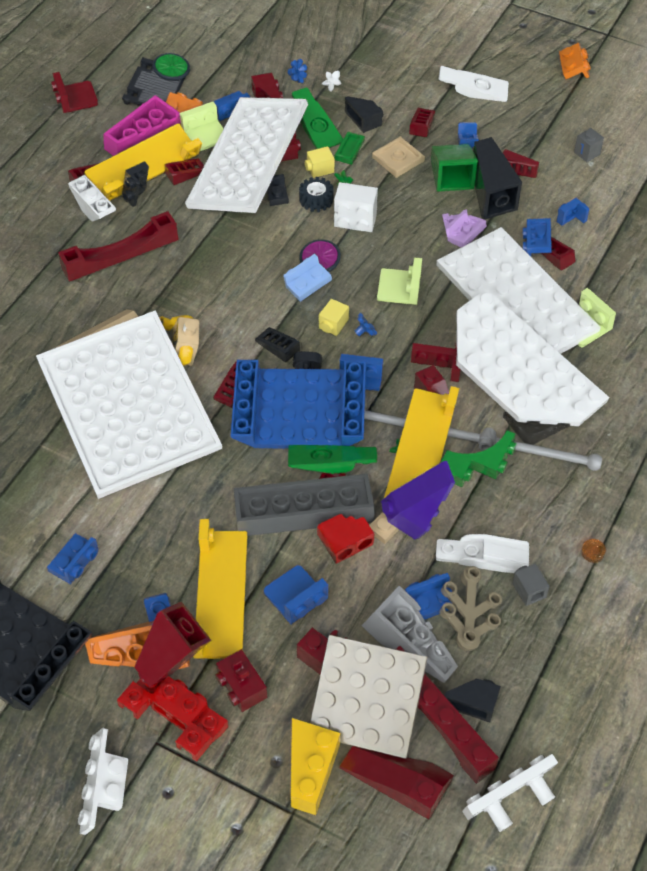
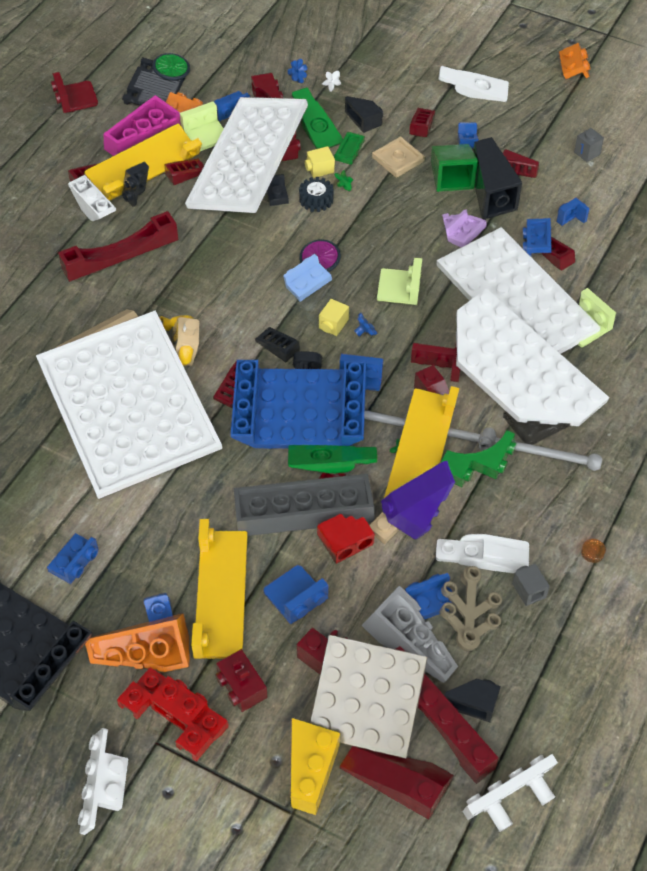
dark red slope [134,601,212,687] -> none
white piece [334,182,378,232] -> none

